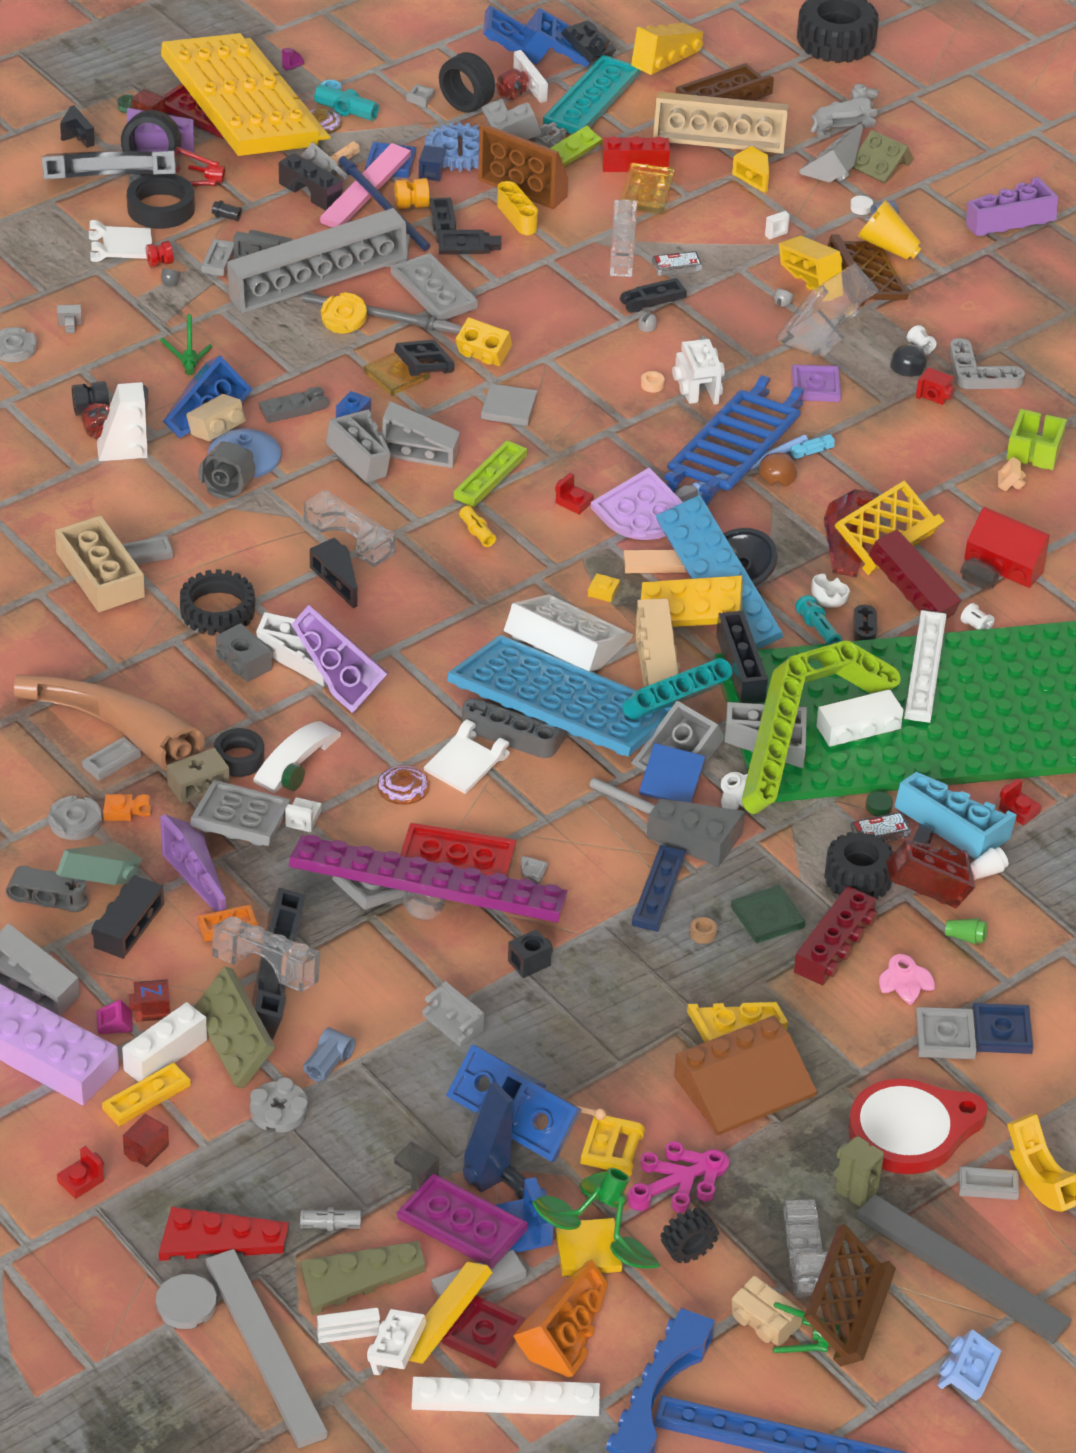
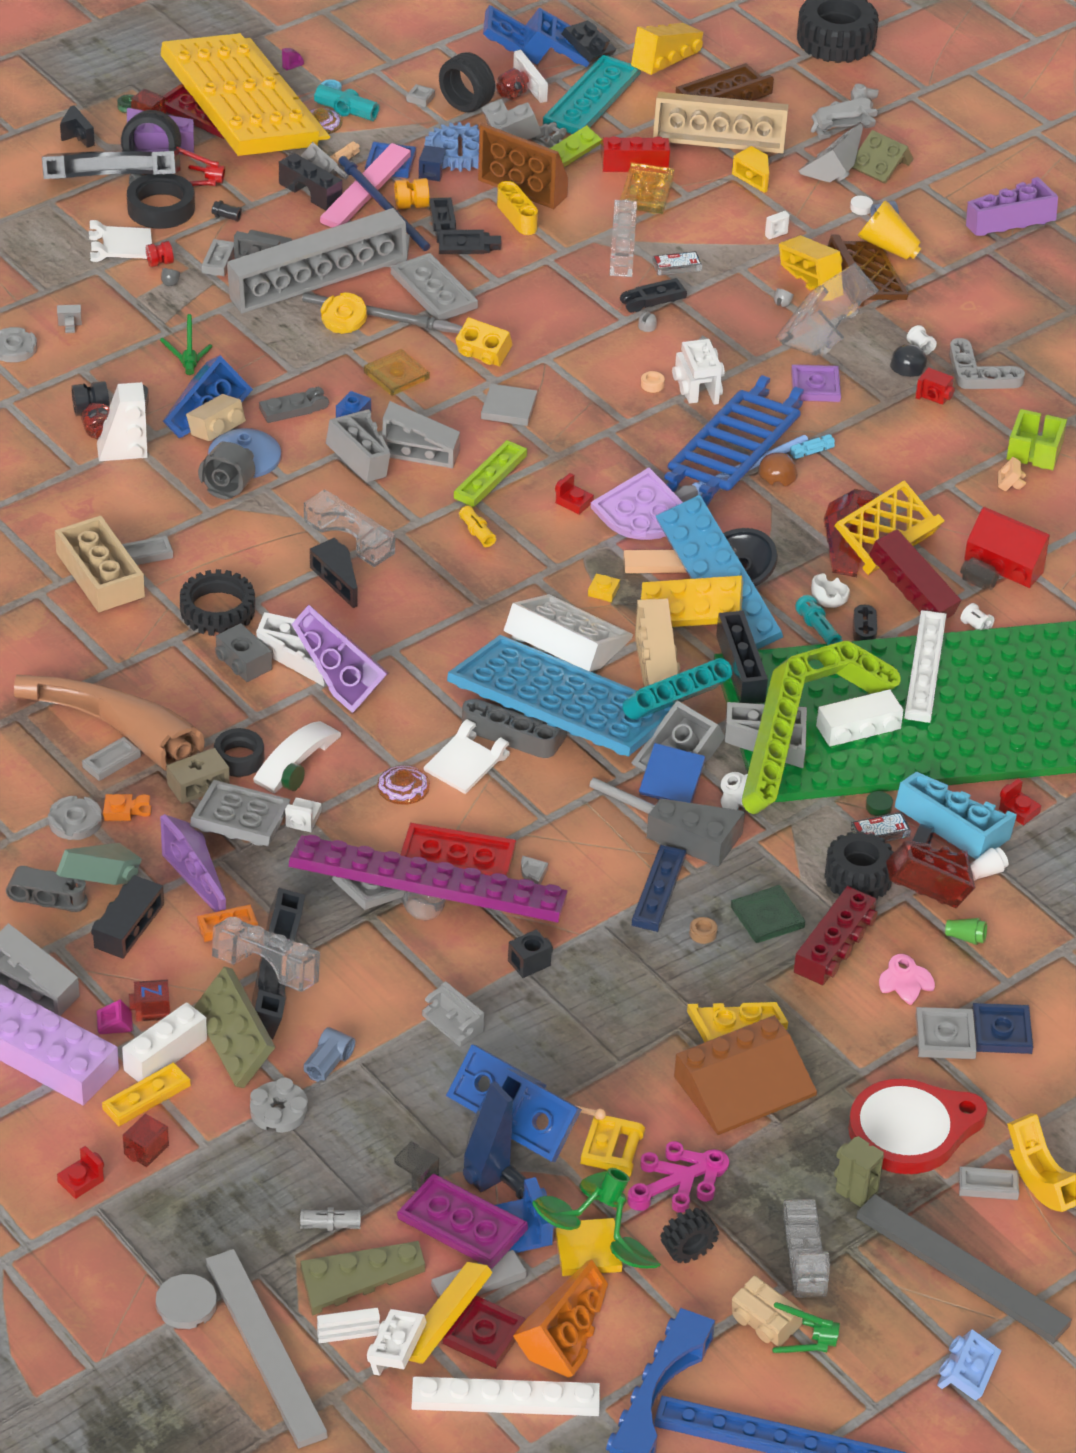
red wing [158,1207,289,1261] -> none
black plate [394,340,455,376] -> none
reddish brown fence [804,1224,896,1367] -> none

